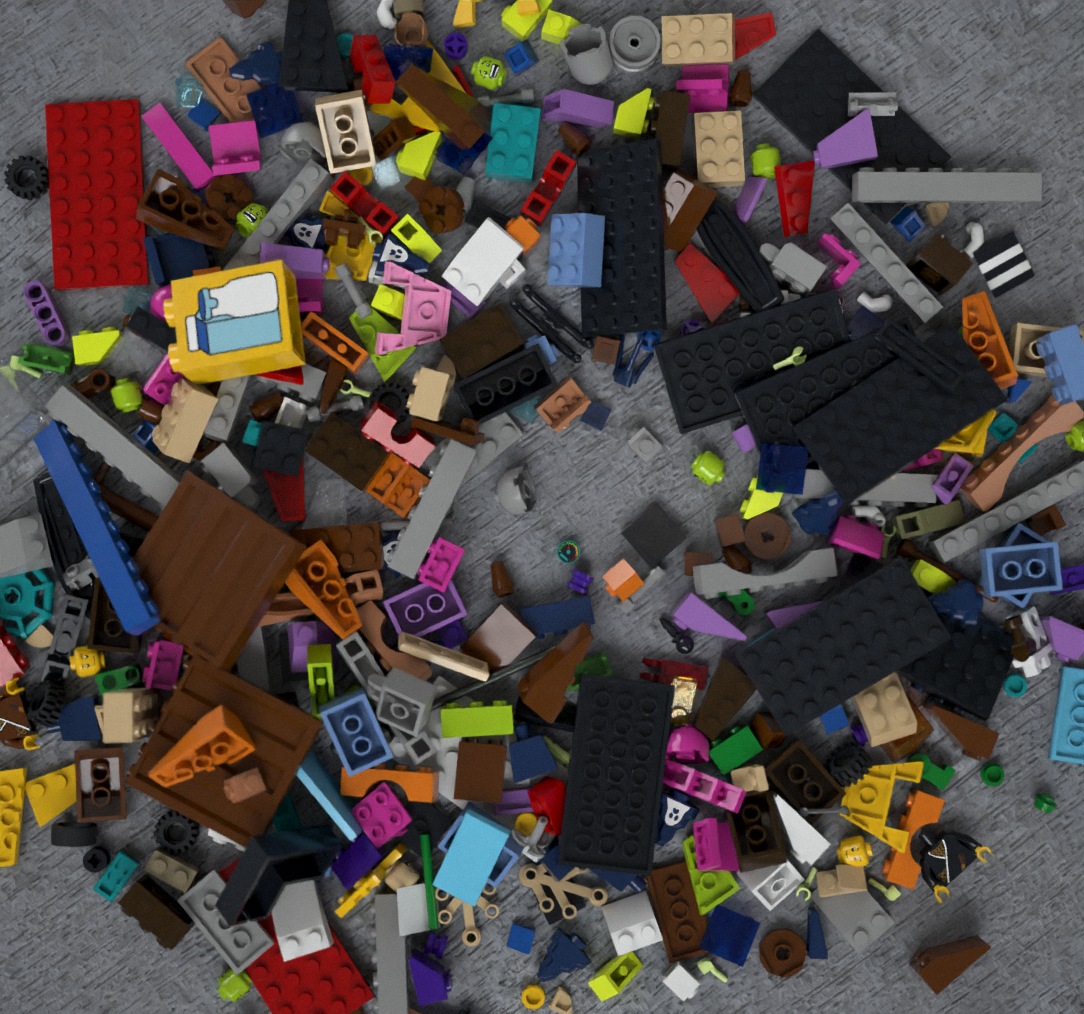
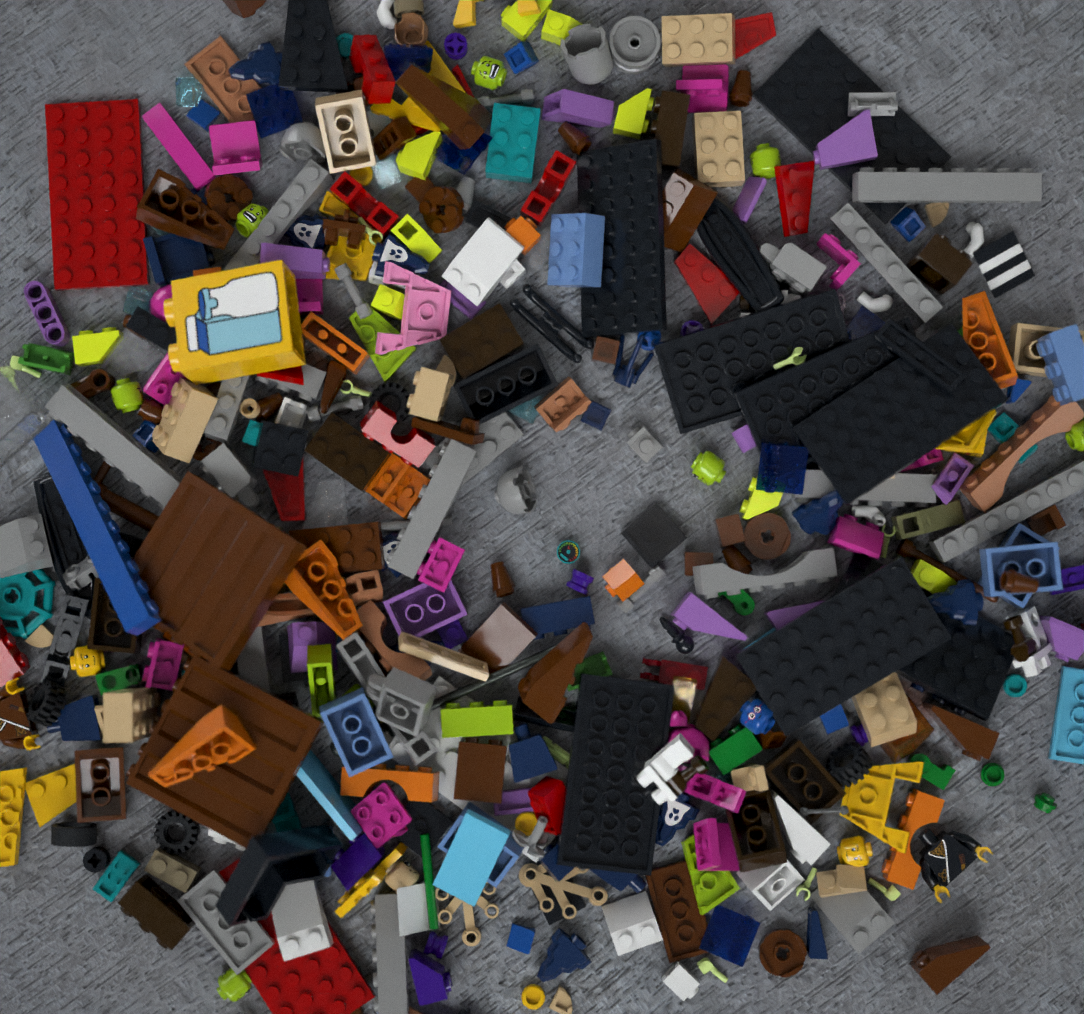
black tyre [4,155,49,200] -> none
nougat bracket [224,768,266,803] -> none
medium blue bracket [524,334,559,366] -> none
neon yellow slope [588,951,643,1001] -> none
none -> tan hinge [239,398,260,419]
none -> white hips [637,733,709,805]
none -> dark pink hinge [670,710,688,727]
none -> blue head [740,699,776,735]
none -> reddish brown cone [1000,569,1039,593]

